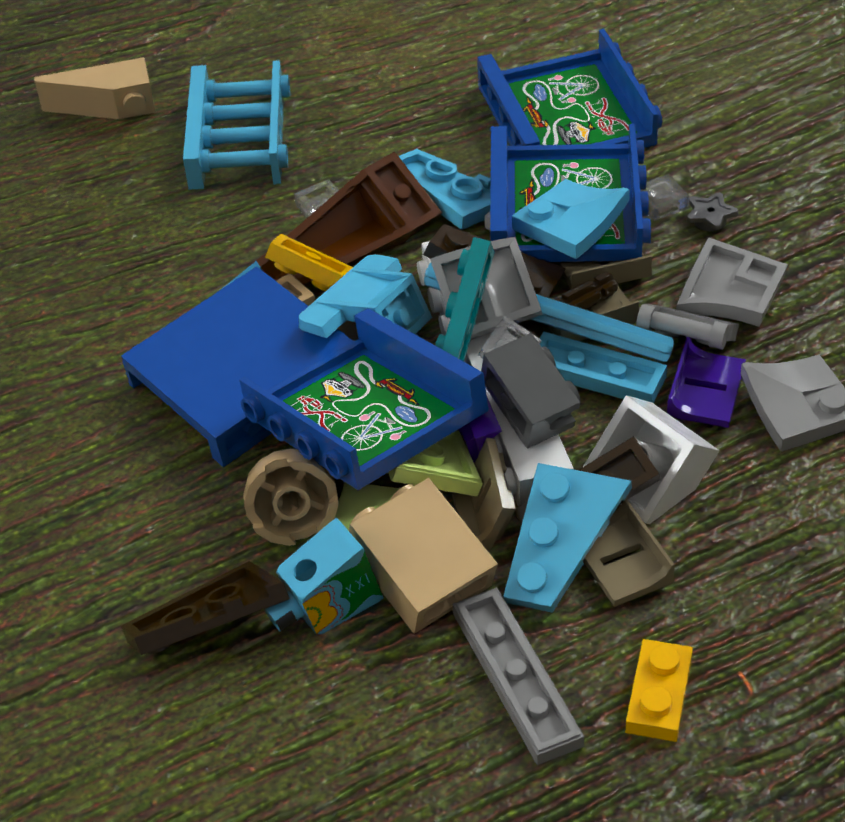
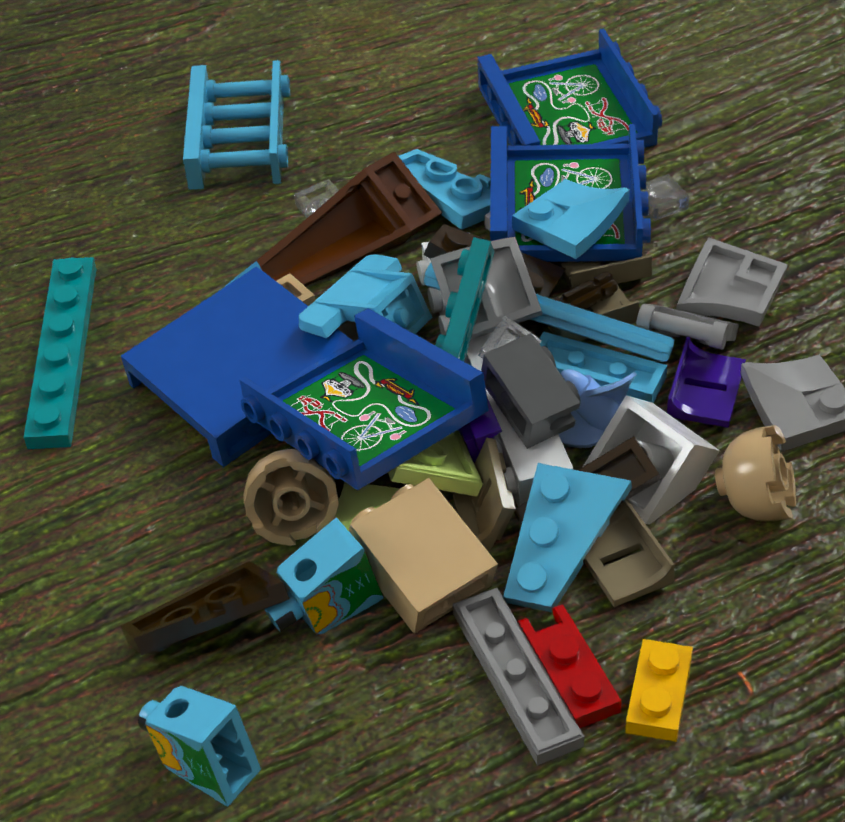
tan slope [34,57,156,119] -> none
yellow plate [265,234,353,291] -> none
flat silver plate [687,192,739,231] -> none
none -> teal plate [24,257,97,449]
none -> medium azure torso [138,686,261,807]
none -> red hinge [517,604,622,728]
none -> light blue piece [559,369,637,448]
none -> tan cylinder [715,425,796,521]

